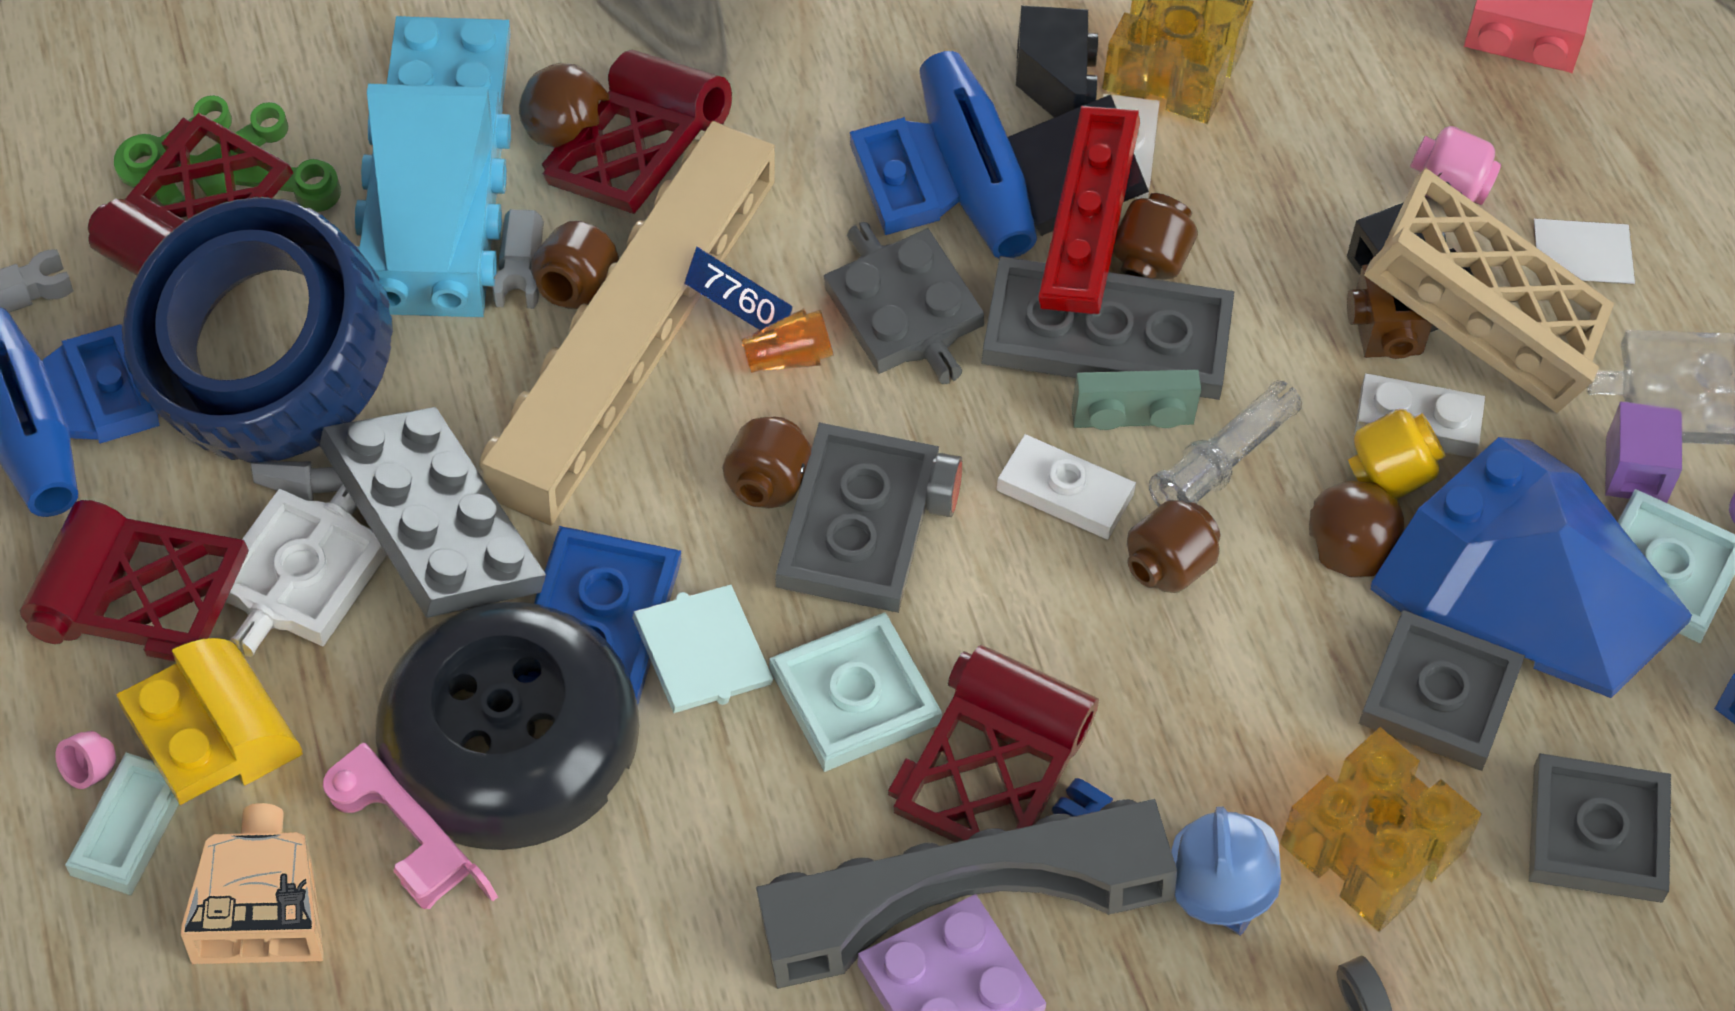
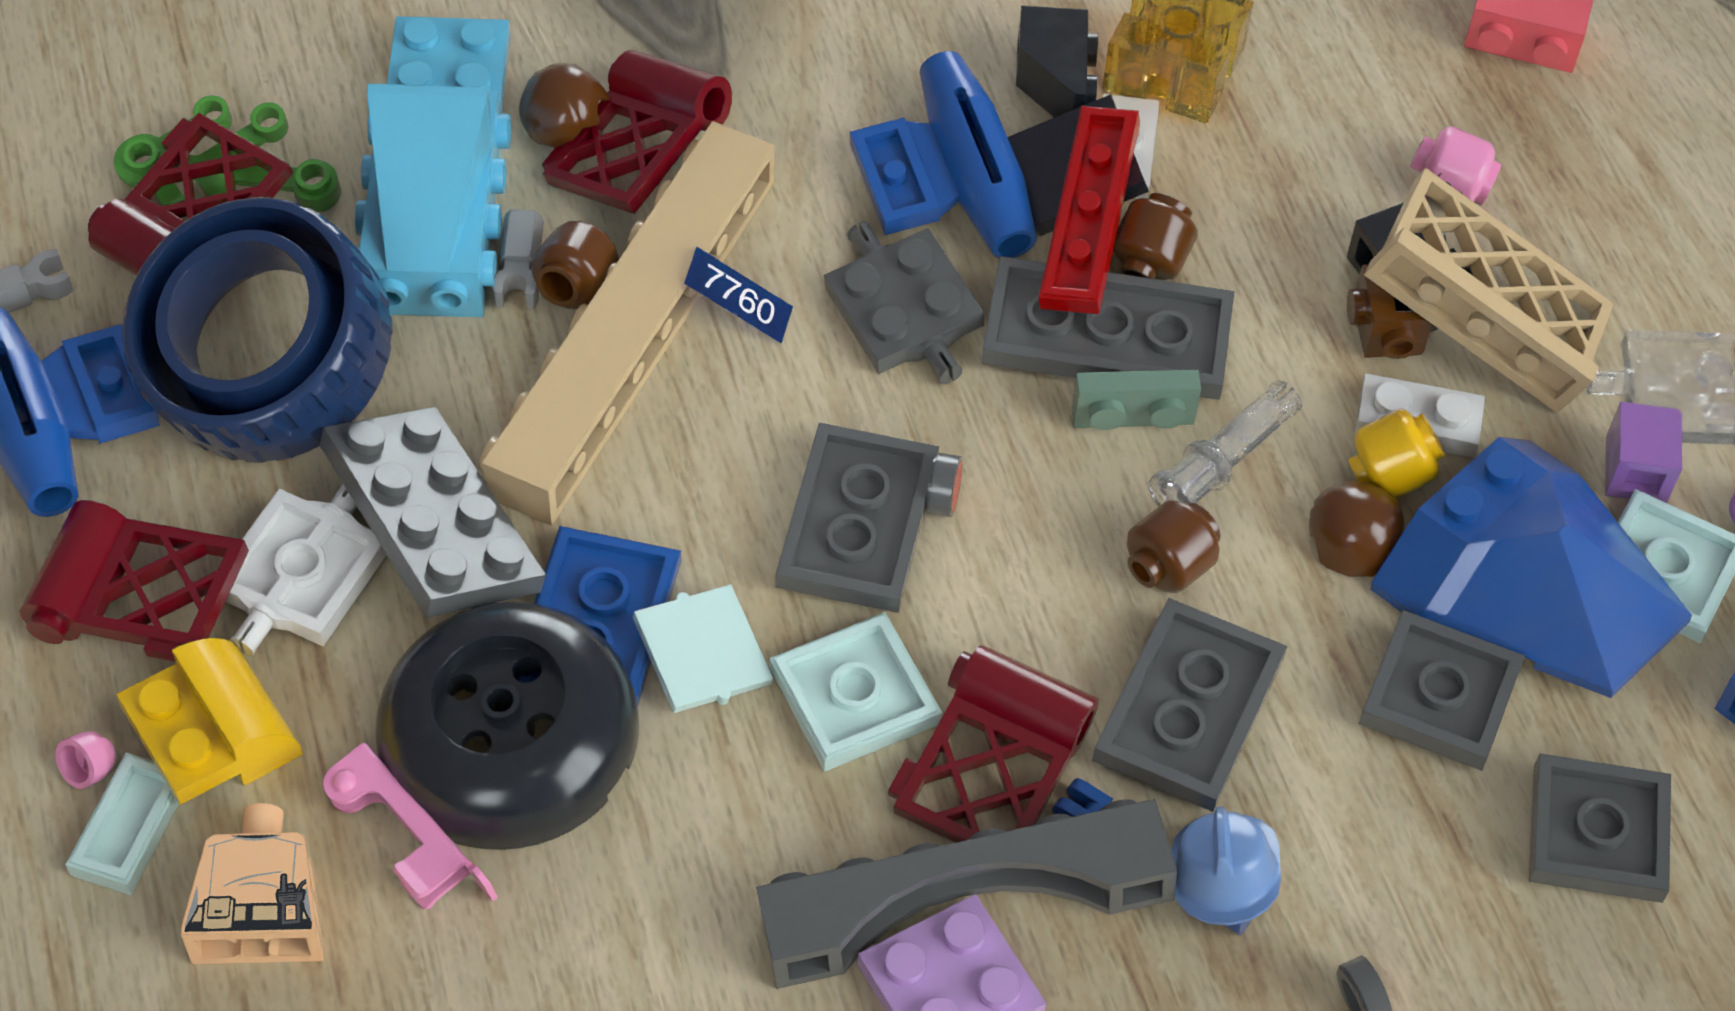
light grey bar [250,461,343,501] -> none
reddish brown head [722,416,812,509] -> none
clear orange cone [741,308,834,373] -> none
white plate [997,434,1136,540] -> none
clear yellow brick [1280,727,1482,932] -> none
white sticker [1534,219,1635,284] -> none
none -> dark grey plate [1092,597,1287,812]

